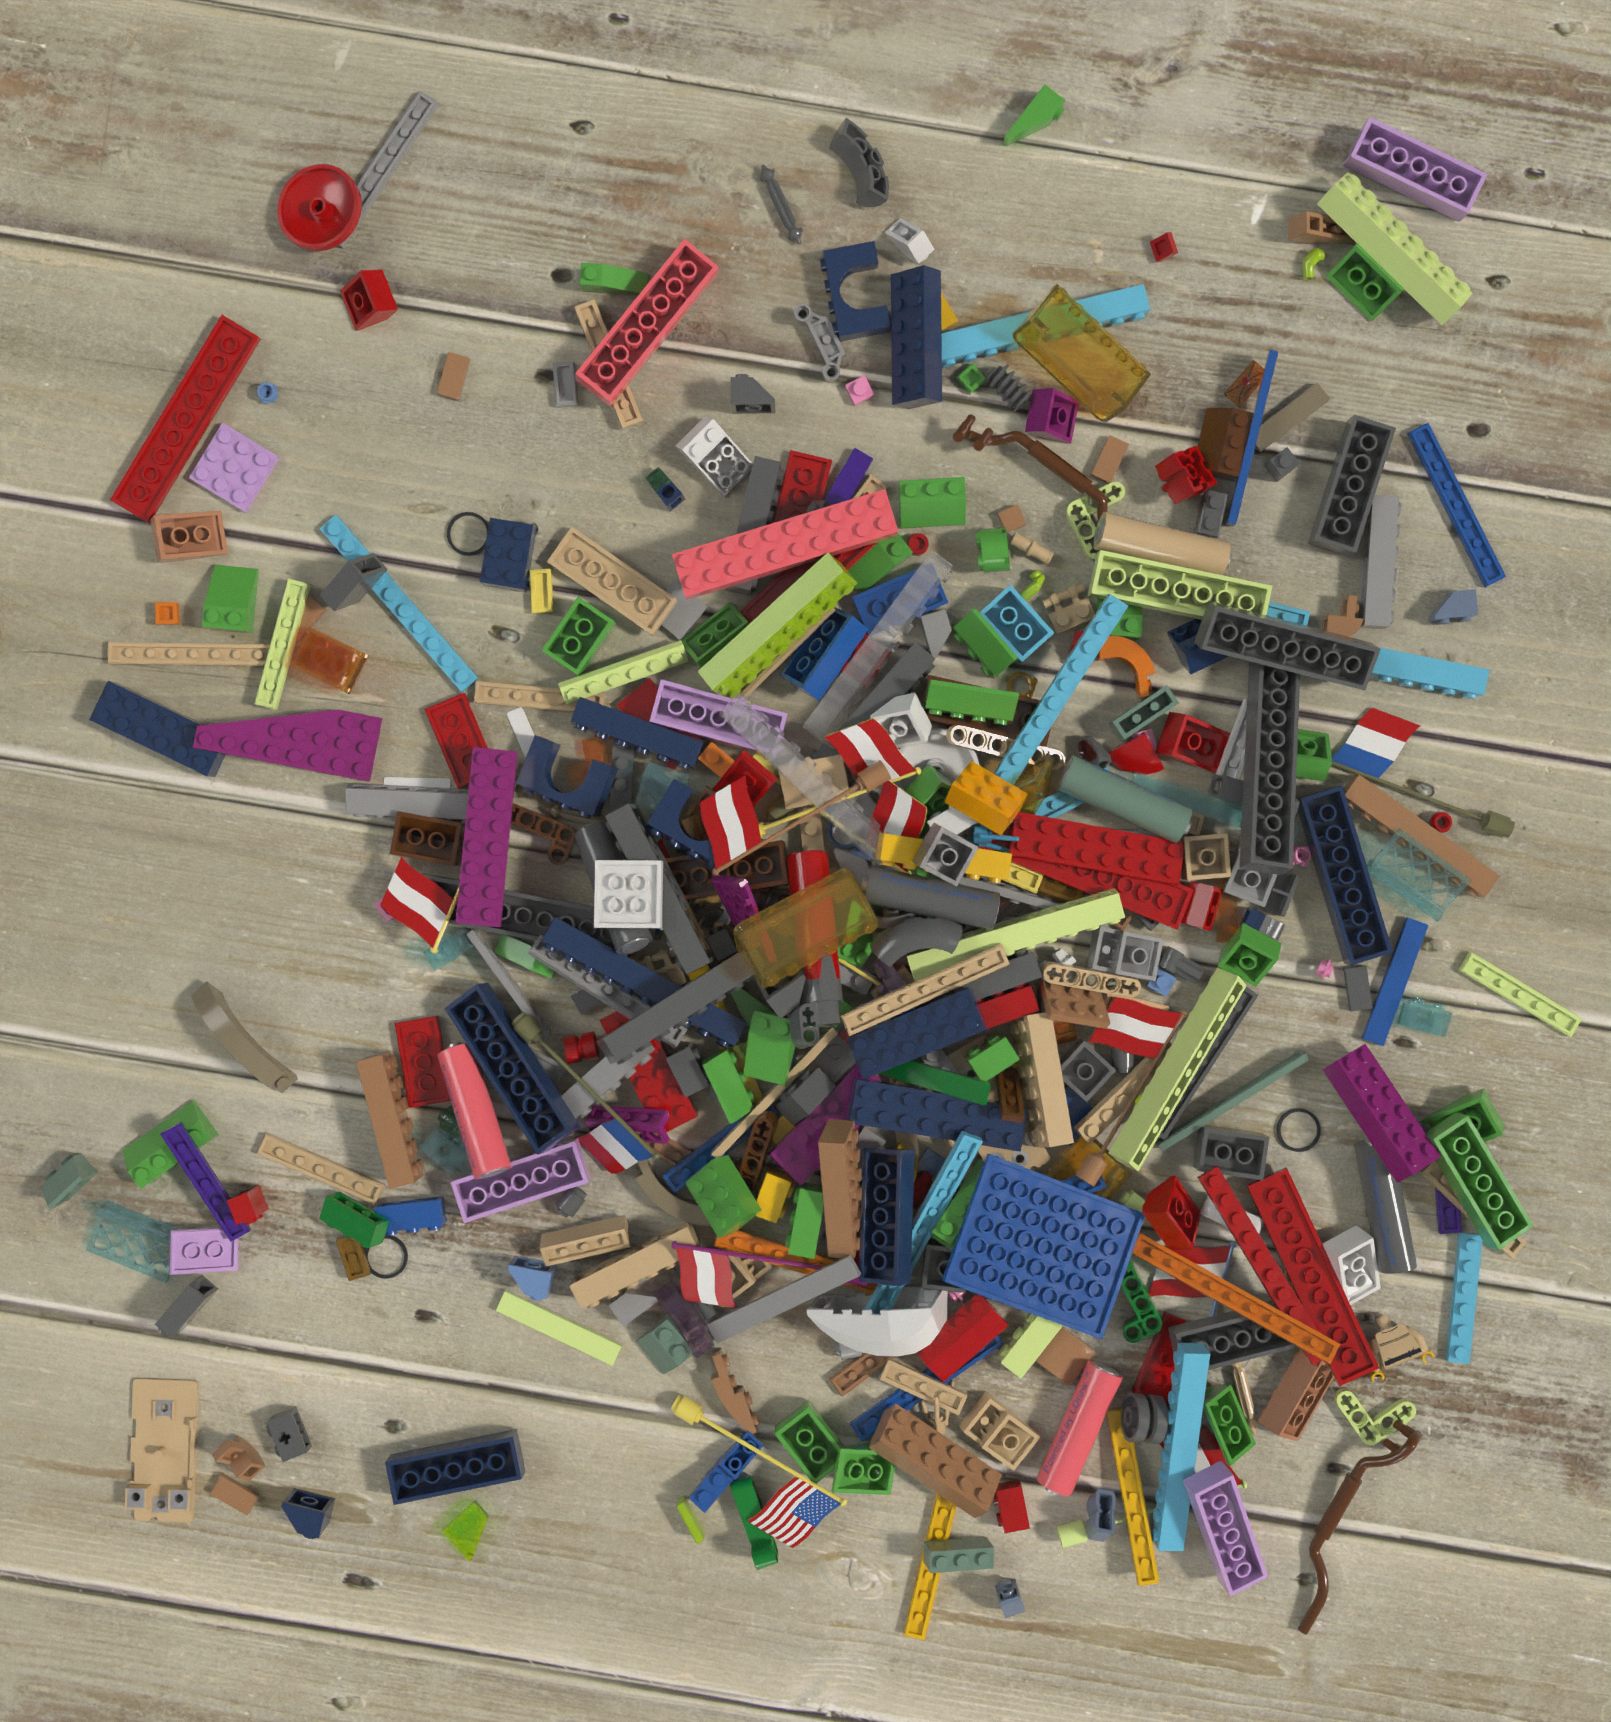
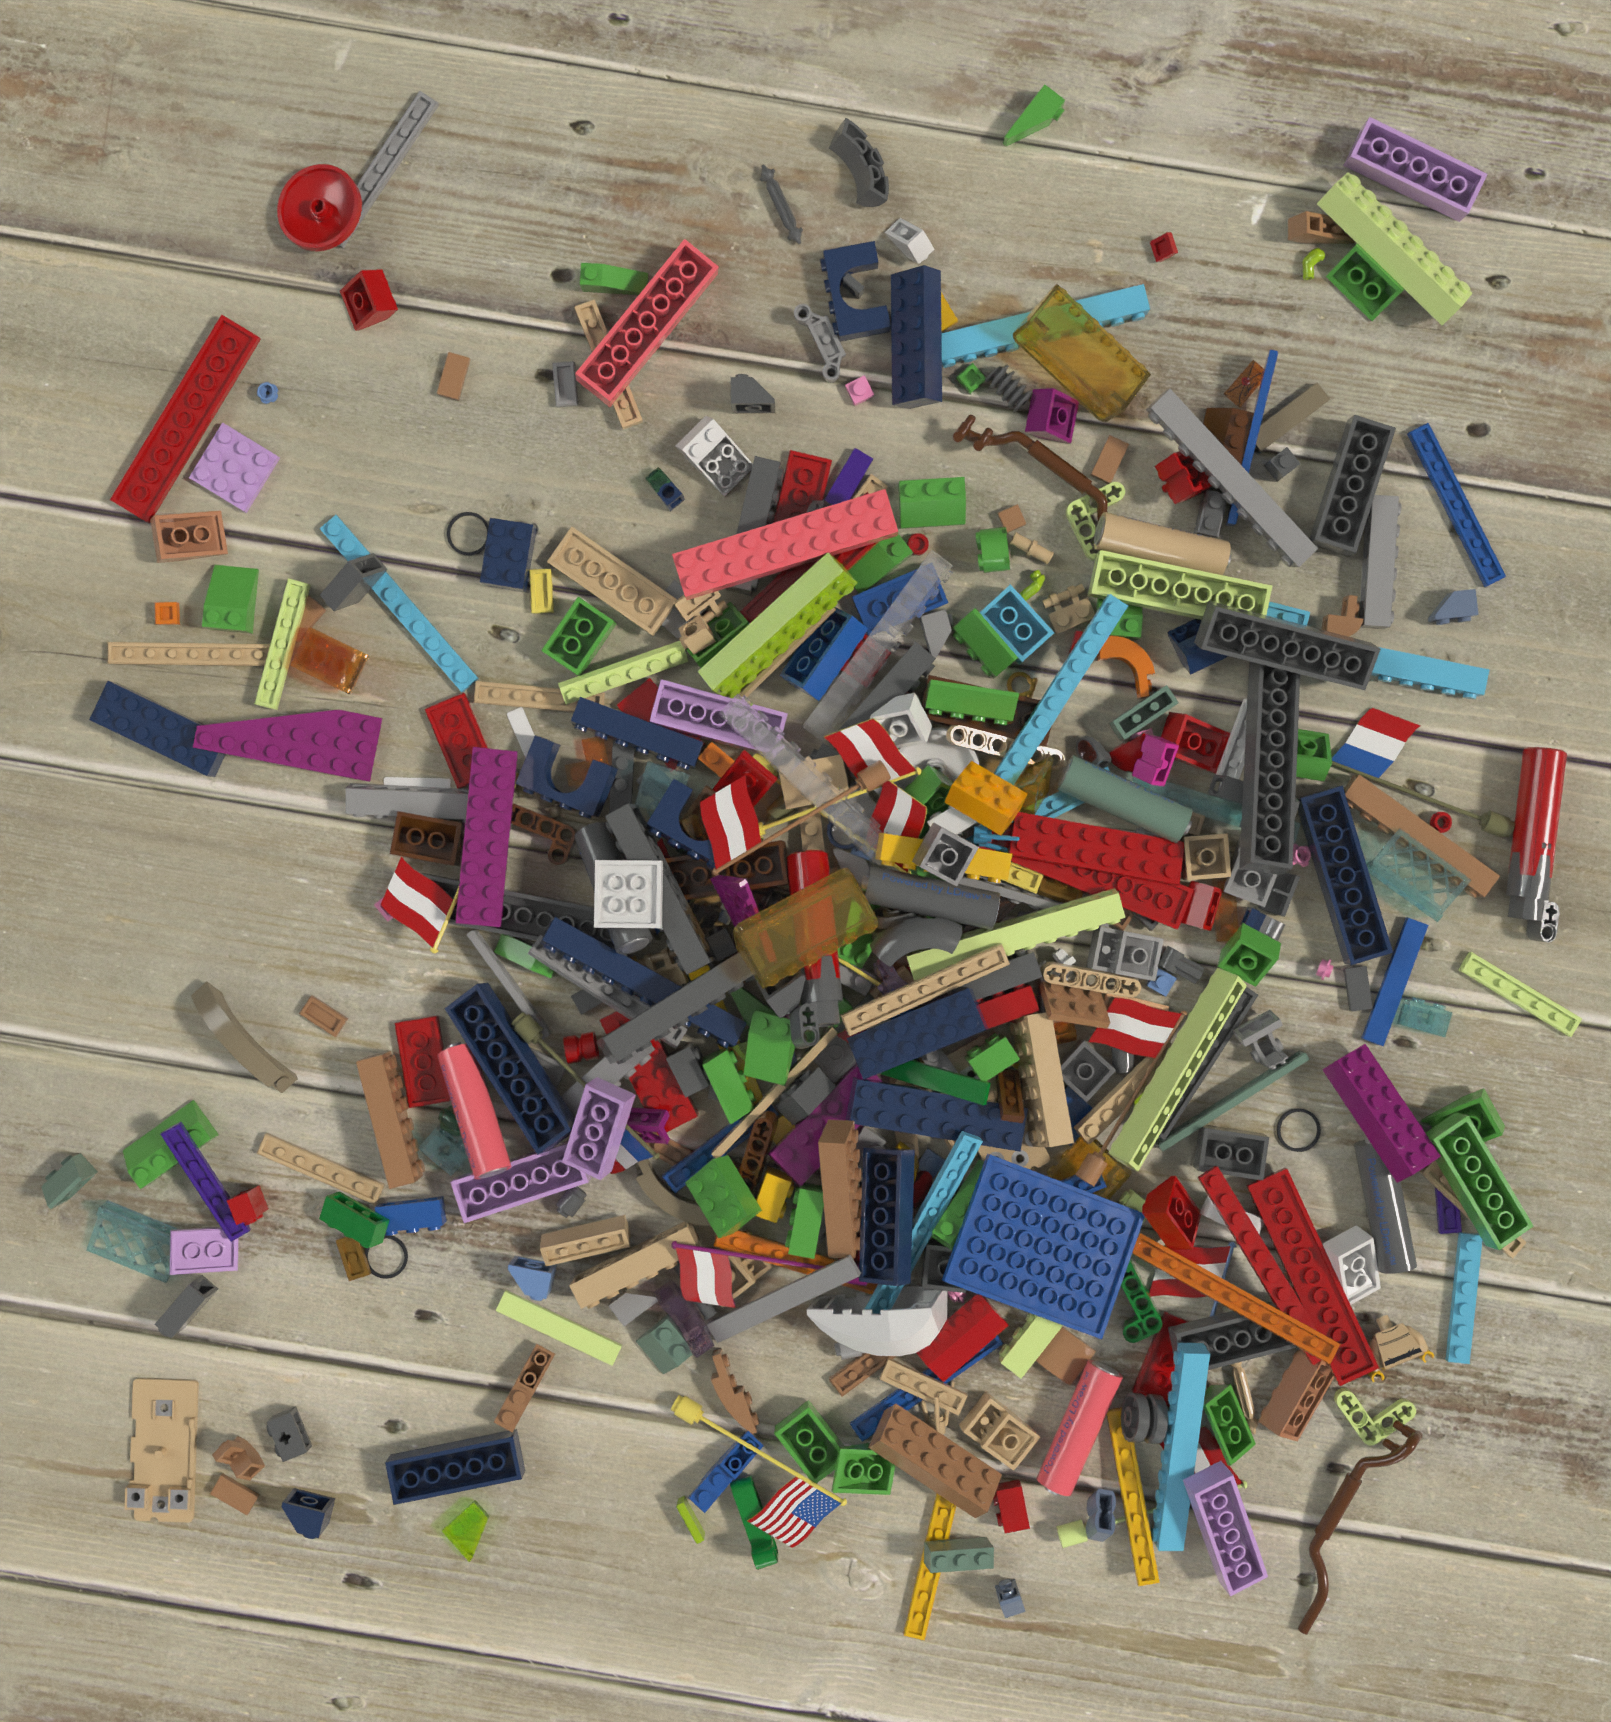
clear light blue brick [423,929,475,971] -> none
none -> medium nougat tile [299,995,348,1037]
none -> medium nougat slope [494,1344,555,1433]
none -> lavender brick [562,1077,636,1180]
none -> tan plate [673,591,728,623]
none -> tan brick [678,615,716,654]
none -> dark grey tile [843,273,864,299]
none -> dark pink brick [1132,734,1179,786]
none -> light grey brick [1146,389,1318,567]
none -> light grey tile [1232,1009,1288,1070]
none -> red piece [1506,747,1567,943]

